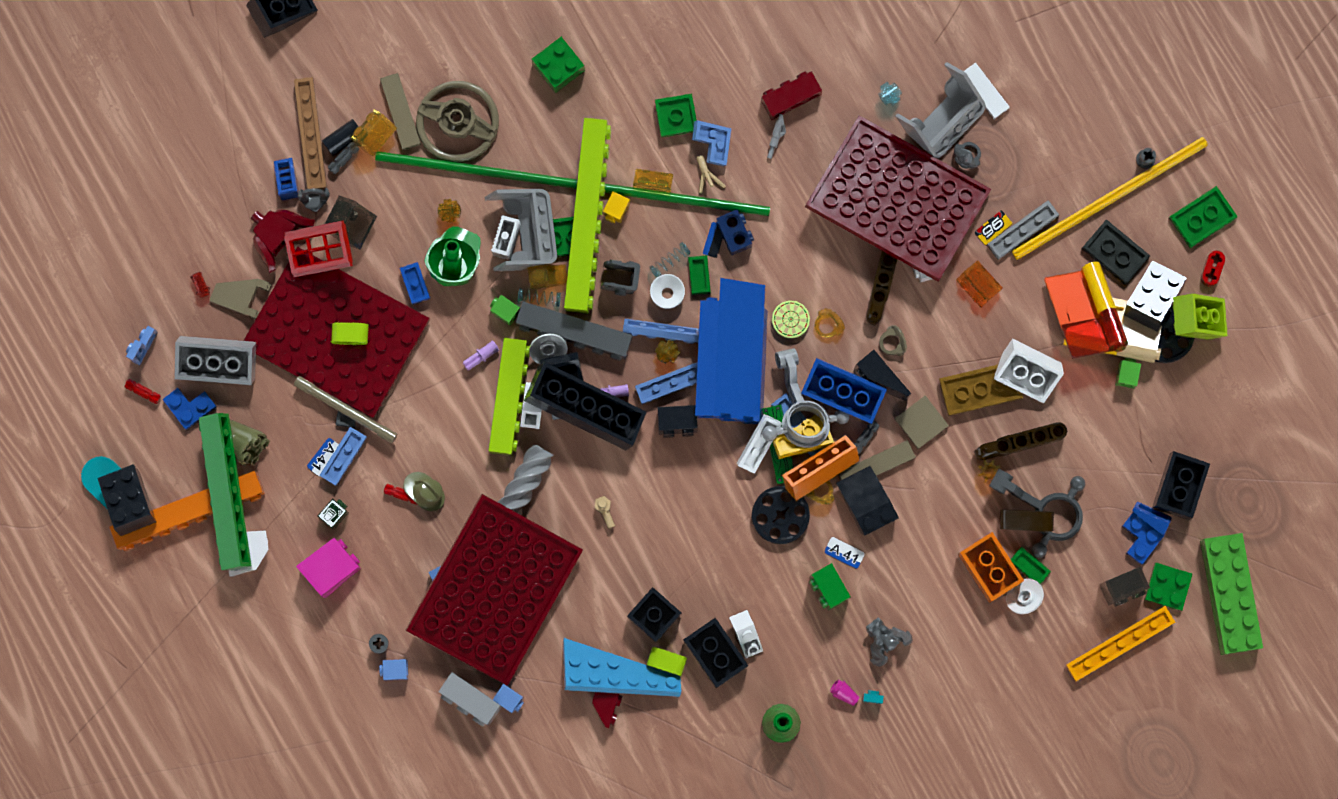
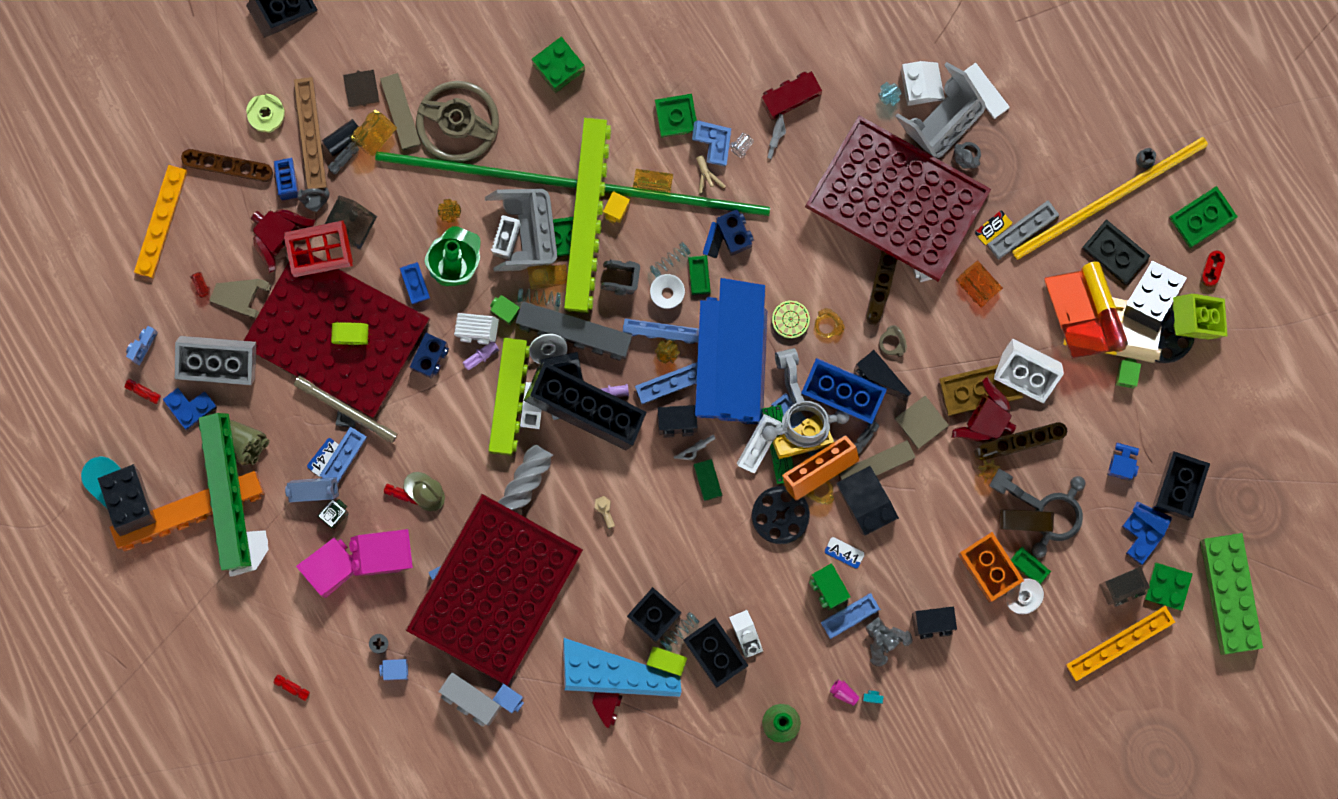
none -> light orange plate [134,165,188,279]
none -> reddish brown beam [181,149,273,182]
none -> yellowish green plate [246,94,285,133]
none -> red axle [273,675,310,701]
none -> sand blue brick [285,477,339,502]
none -> clear smoke piece [343,69,380,108]
none -> dark pink slope [349,529,413,576]
none -> dark blue brick [410,333,449,379]
none -> white brick [454,313,499,345]
none -> clear light blue piece [660,612,700,652]
none -> light grey hand [674,435,716,460]
none -> dark green tile [693,459,723,501]
none -> clear bush [729,132,754,158]
none -> medium blue plate [820,593,881,639]
none -> white slope [901,61,945,106]
none -> black brick [912,606,957,639]
none -> dark red torso [951,376,1016,442]
none -> blue brick [1107,443,1139,481]

